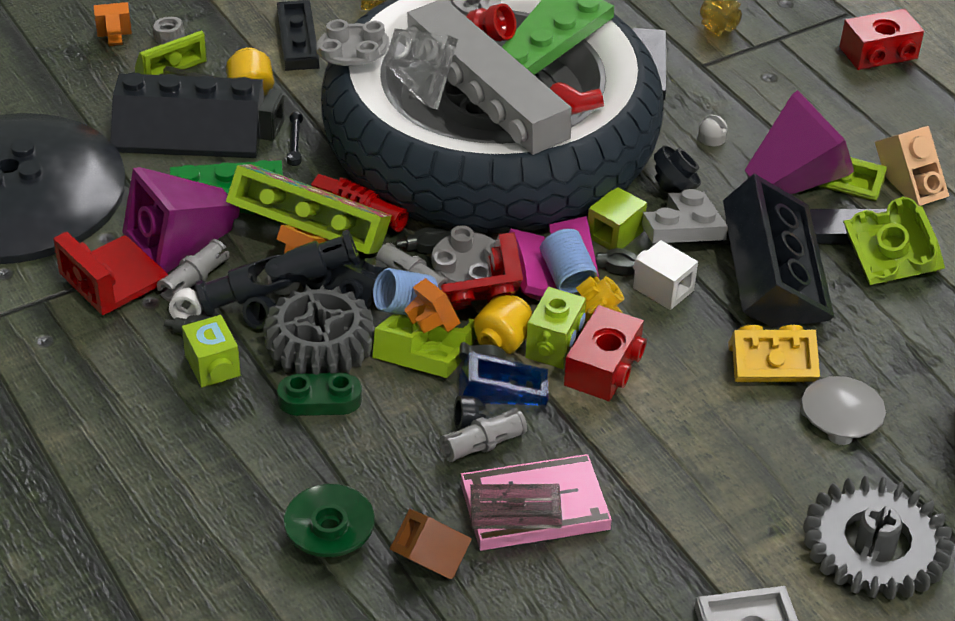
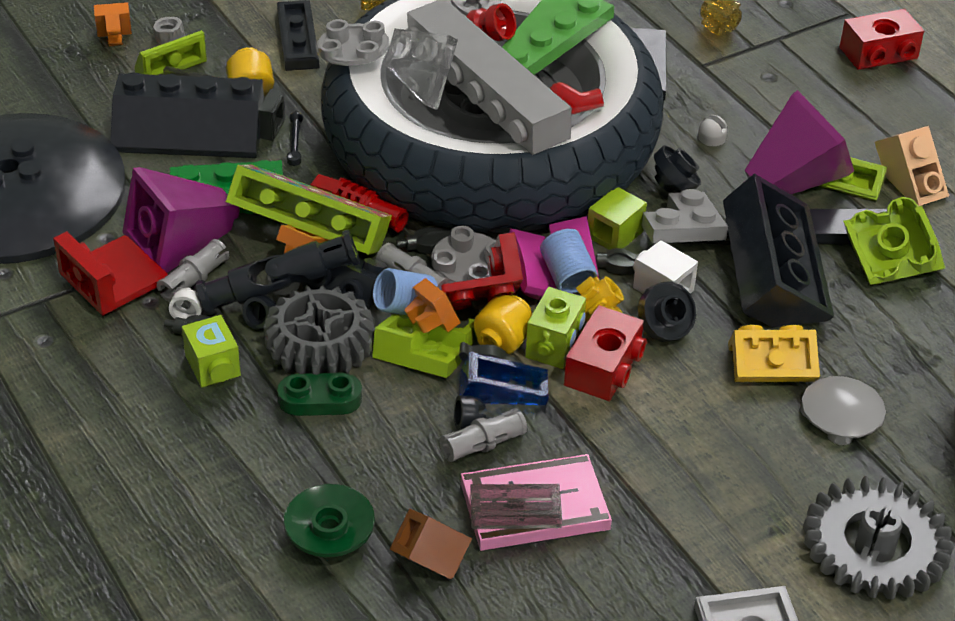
none -> black plate [638,282,696,342]

